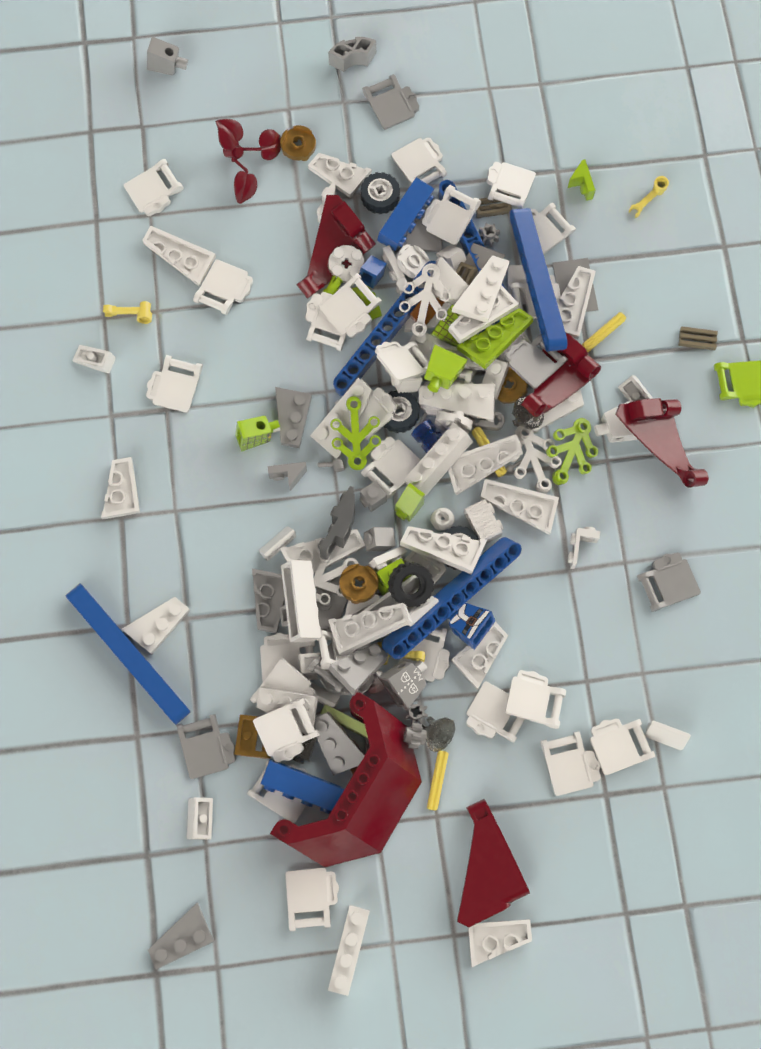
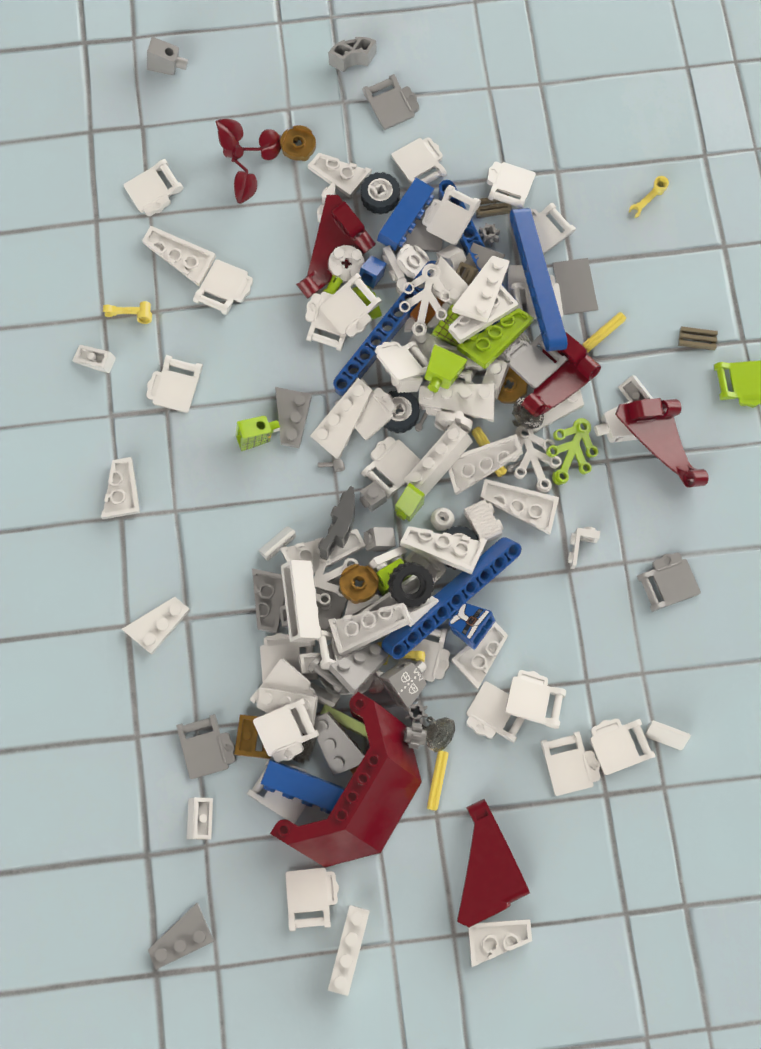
blue beam [65,583,191,725] -> none
light grey slope [268,462,307,491] -> none
lime plant [330,396,381,470] -> none
clear blue wheel [411,419,443,454] -> none
light grey beam [469,412,505,431] -> none
white wing [557,266,596,339] -> none
lime slope [568,159,596,201] -> none

